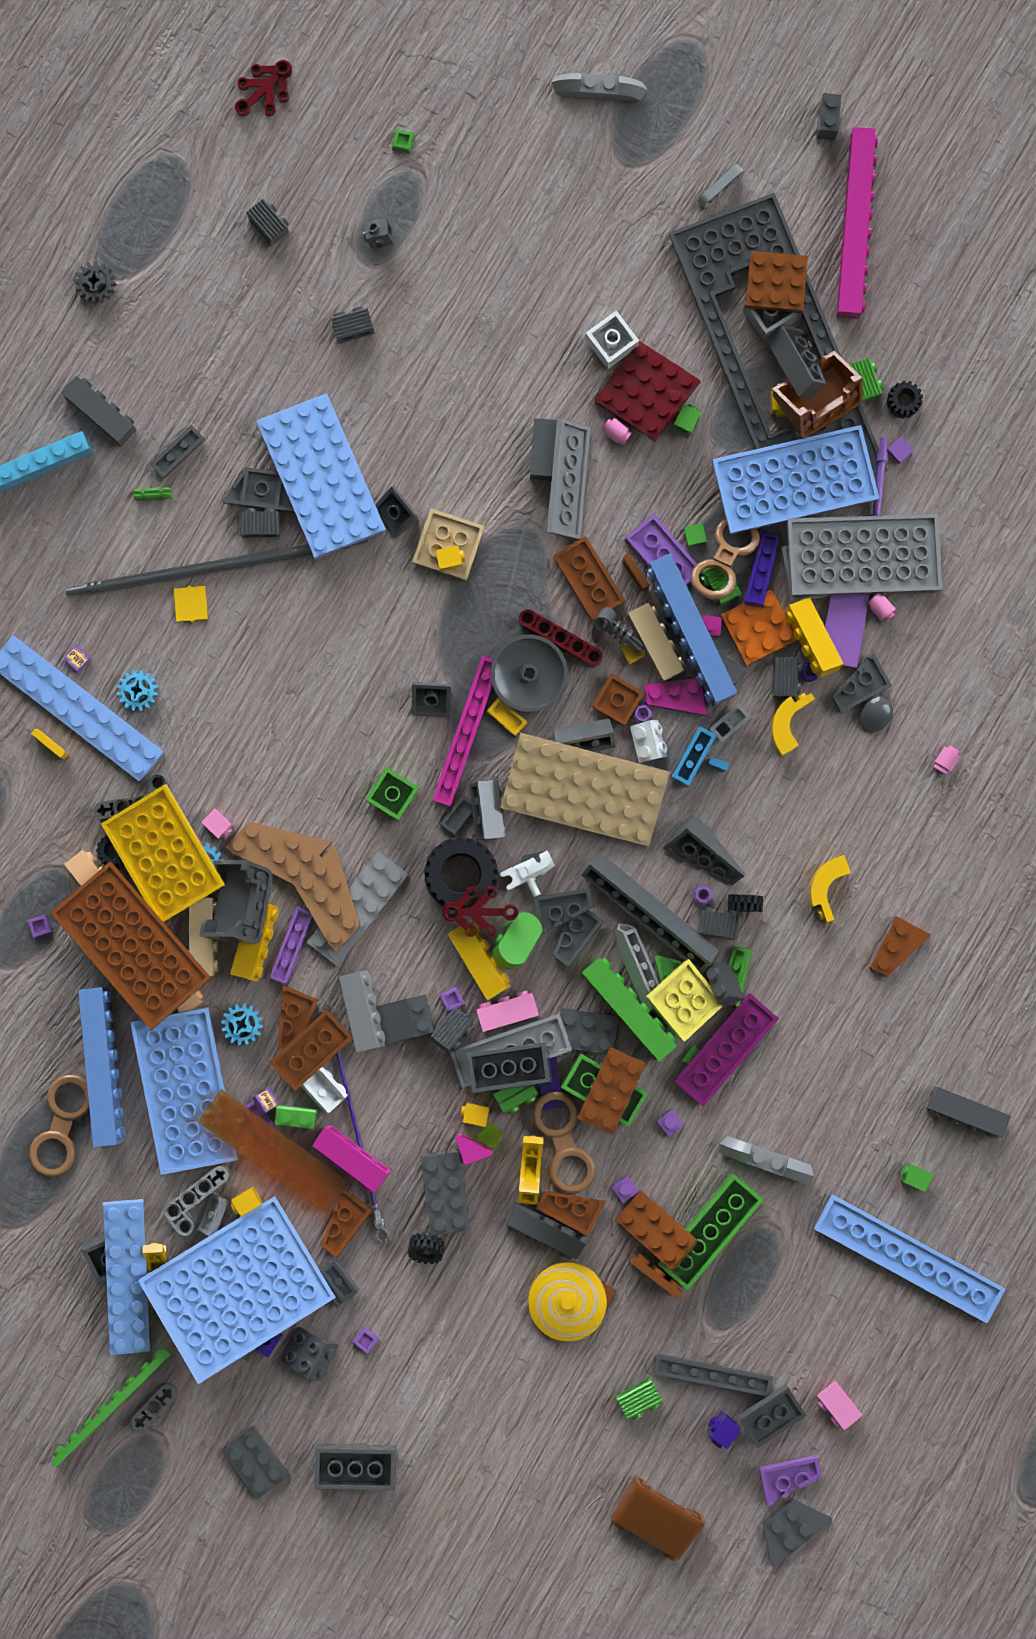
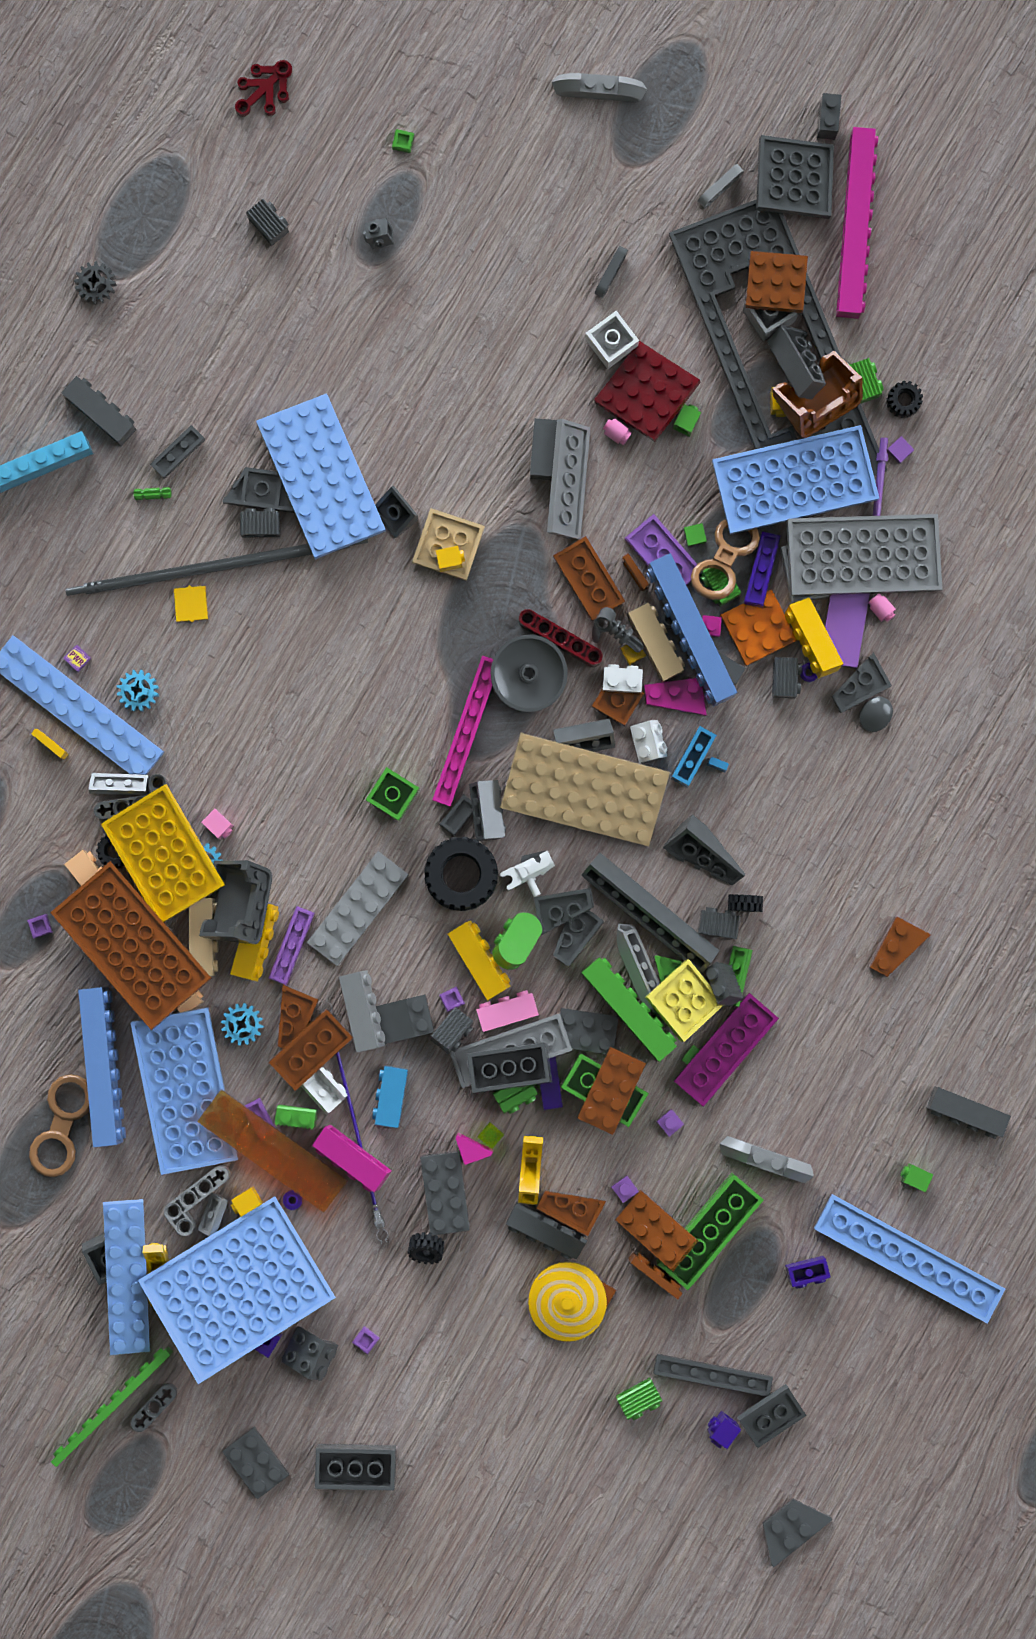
medium nougat wing [226,822,360,952] -> none
tile [252,1088,279,1115] -> none
dark grey plate [320,1258,360,1308] -> none
dark orange wing [321,1186,373,1258] -> none
dark grey brick [331,307,374,344] -> none
dark grey slope [411,682,452,717] -> none
dark red plant [442,886,518,937] -> none
yellow brick [460,1102,490,1127] -> none
yellow tile [486,698,528,737] -> none
medium nougat bar [532,1091,595,1193] -> none
dark orange windscreen [611,1475,705,1561] -> none
medium lavender plate [633,705,652,723] -> none
medium lavender plate [693,886,712,905] -> none
light grey brick [710,703,752,743] -> none
medium lavender wing [759,1455,822,1507] -> none
yellow arch [770,693,815,757] -> none
yellow arch [809,855,851,923] -> none
bright pink brick [817,1381,863,1430] -> none
bright pink brick [934,746,960,775] -> none
none -> plate [88,773,150,795]
none -> dark purple plate [283,1190,303,1210]
none -> dark azure brick [372,1066,408,1128]
none -> dark grey beam [594,246,628,298]
none -> white bracket [603,664,643,693]
none -> dark grey plate [756,135,834,219]
none -> dark purple brick [785,1256,831,1289]

